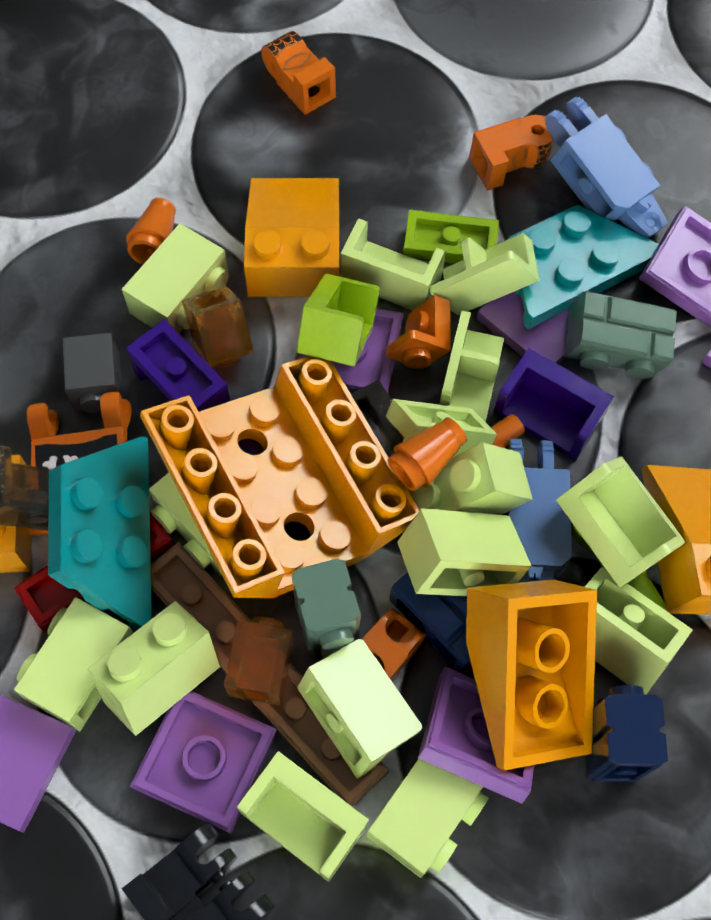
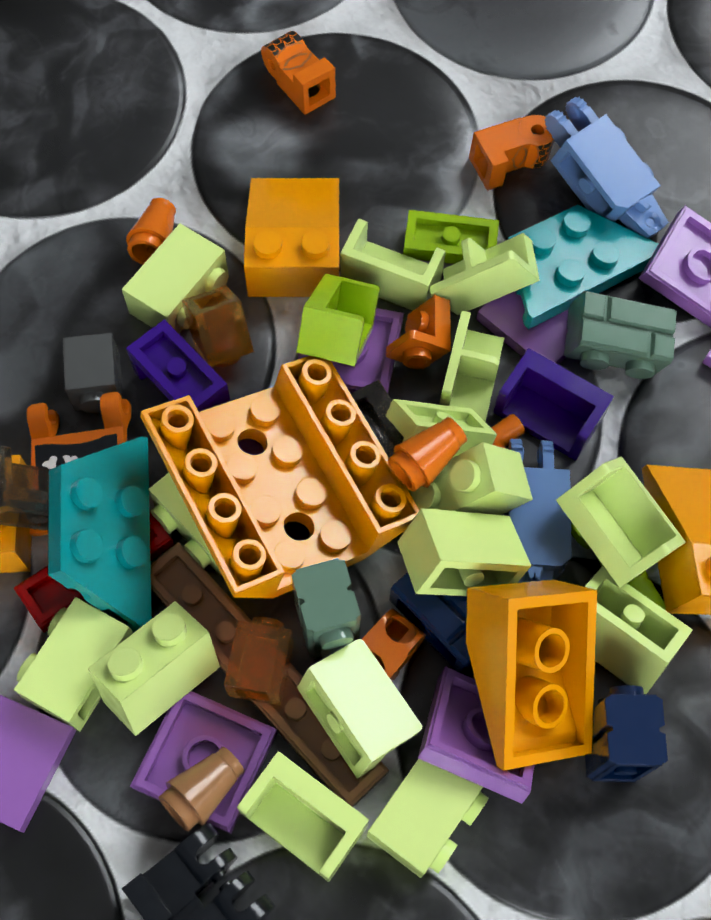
none -> medium nougat cone [159,747,244,832]

